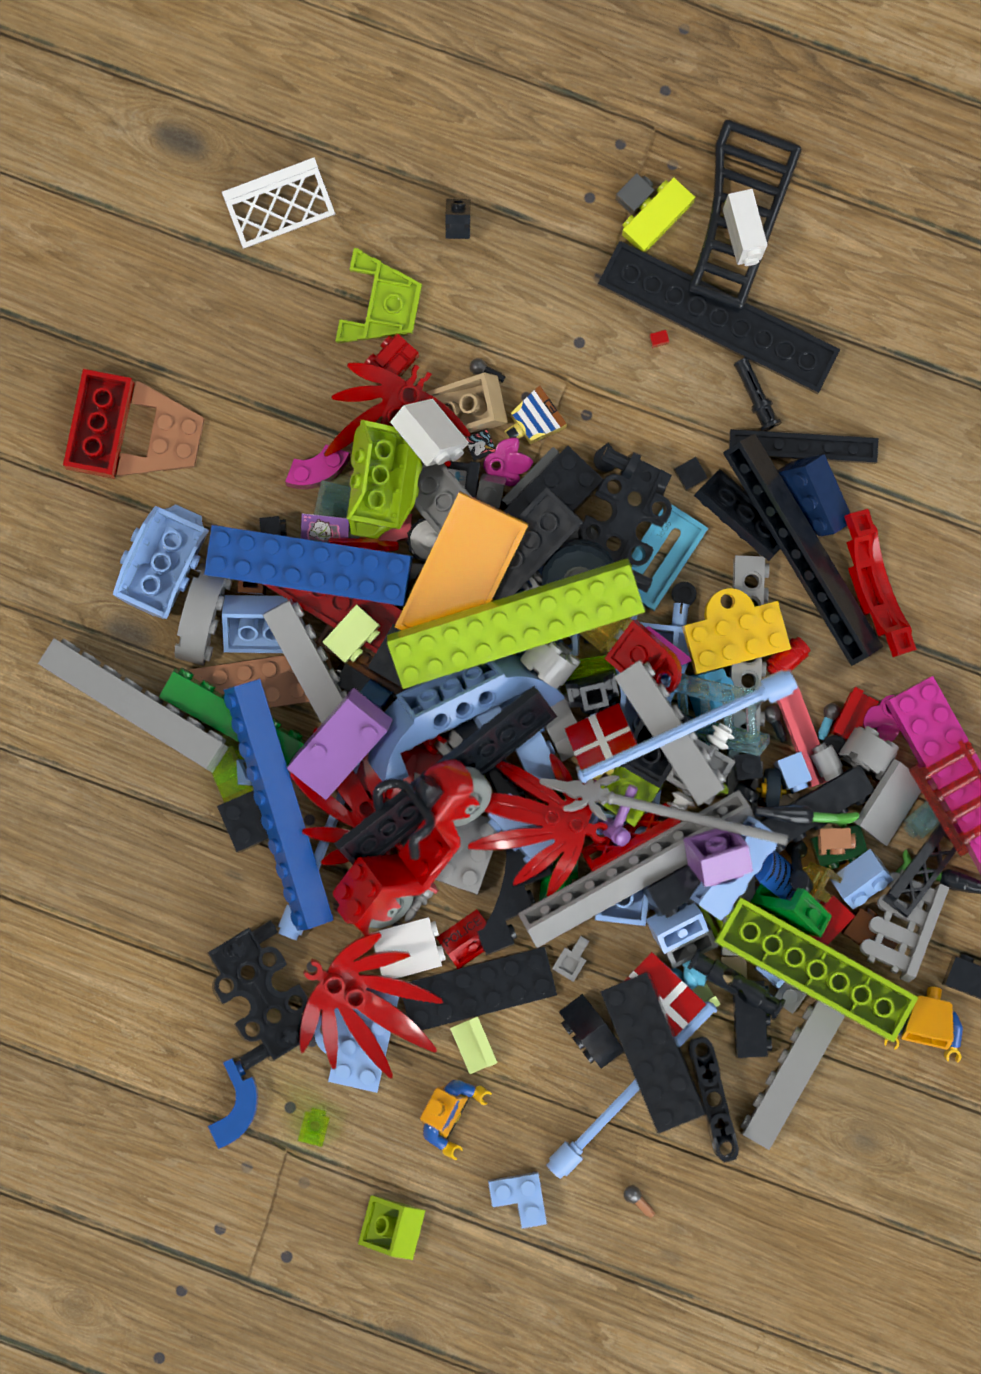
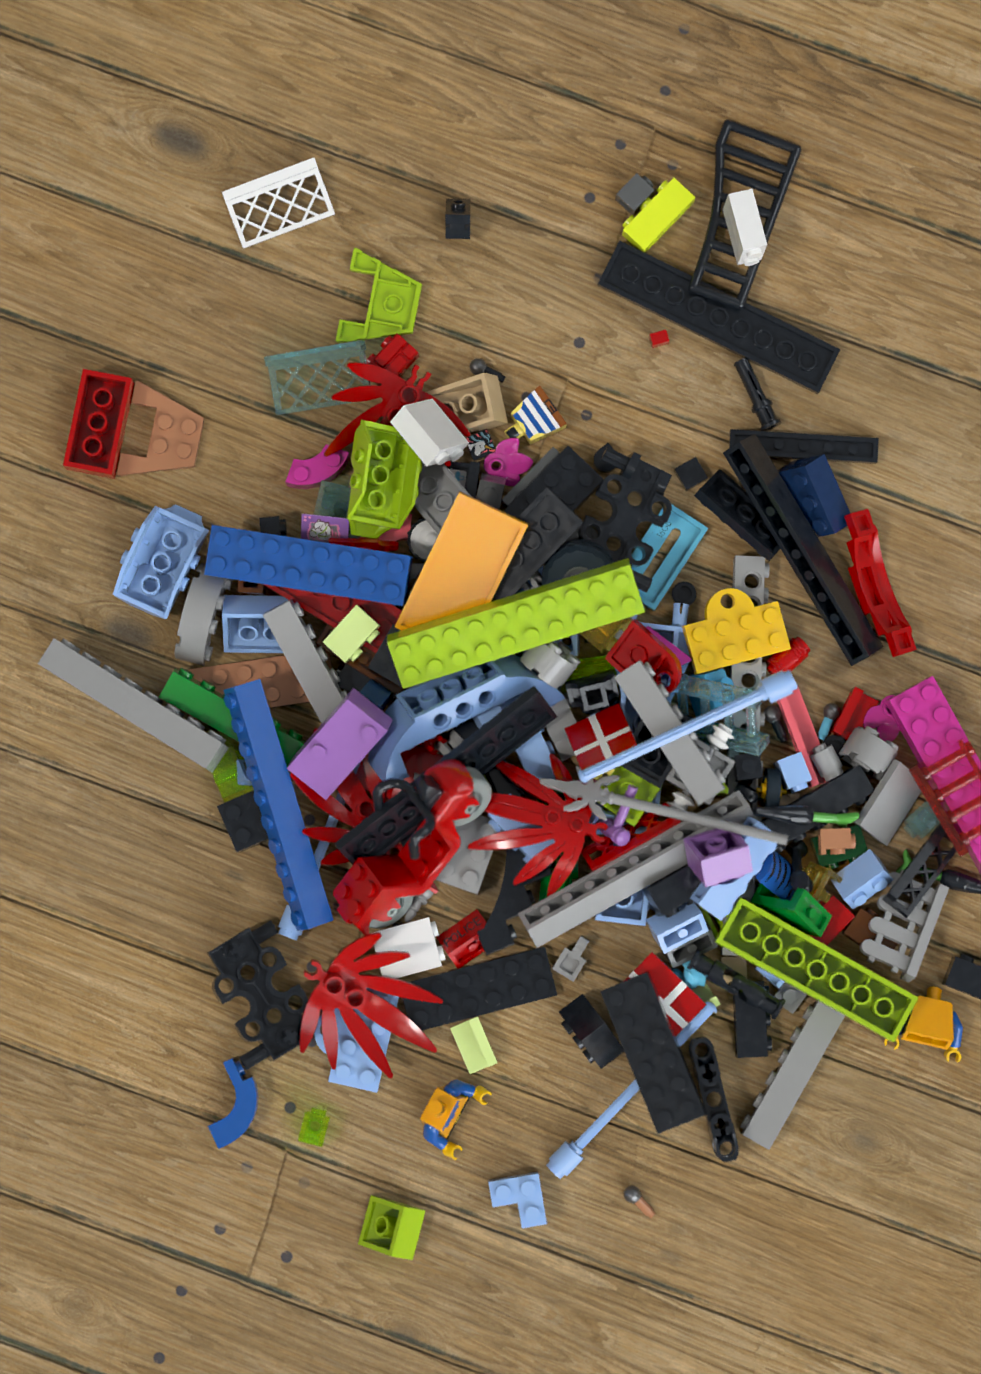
none -> clear light blue fence [264,340,370,415]

